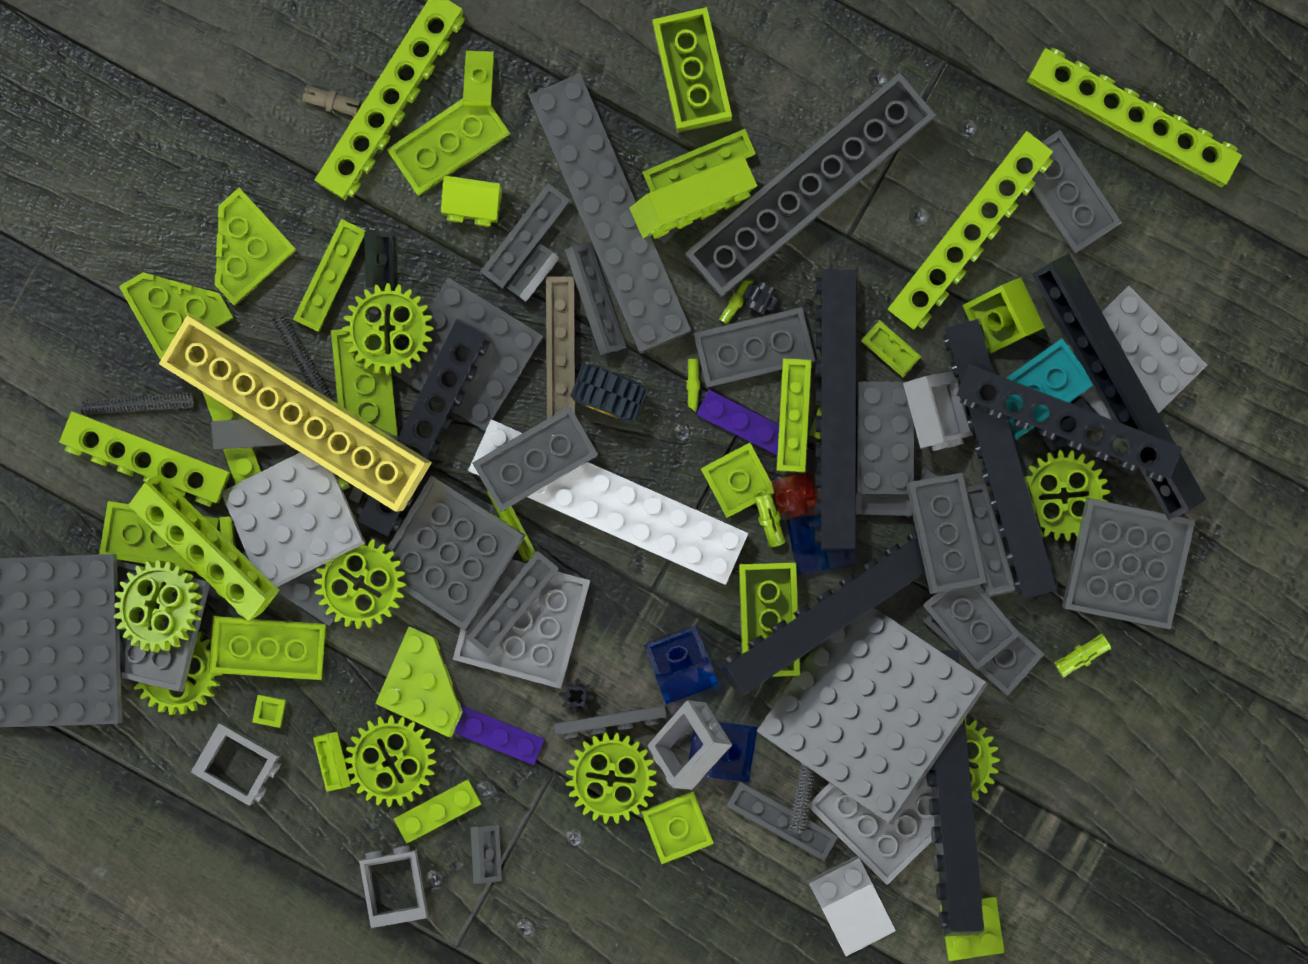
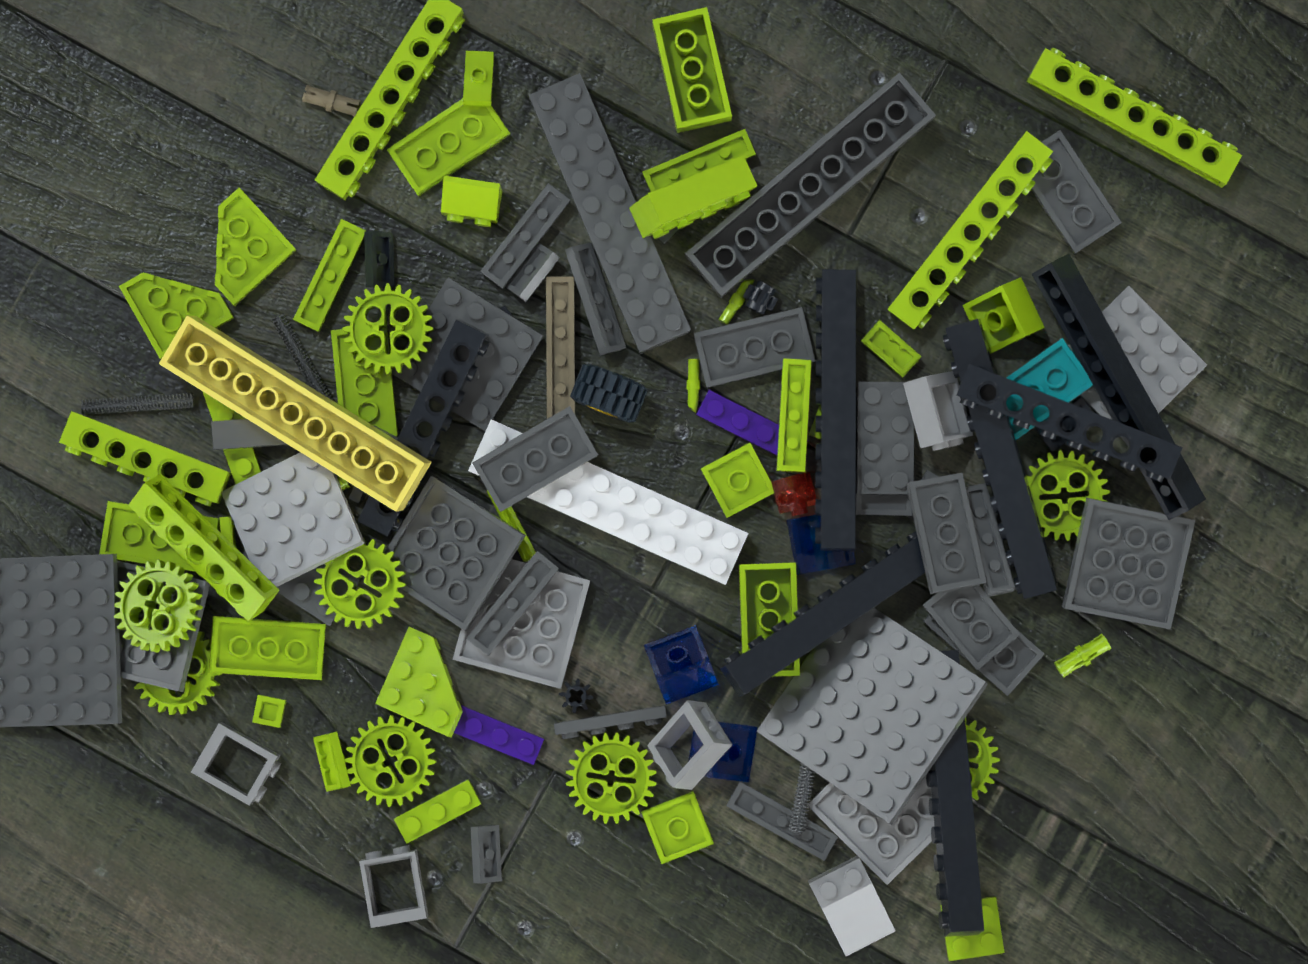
lime pin [753,489,786,547] -> none

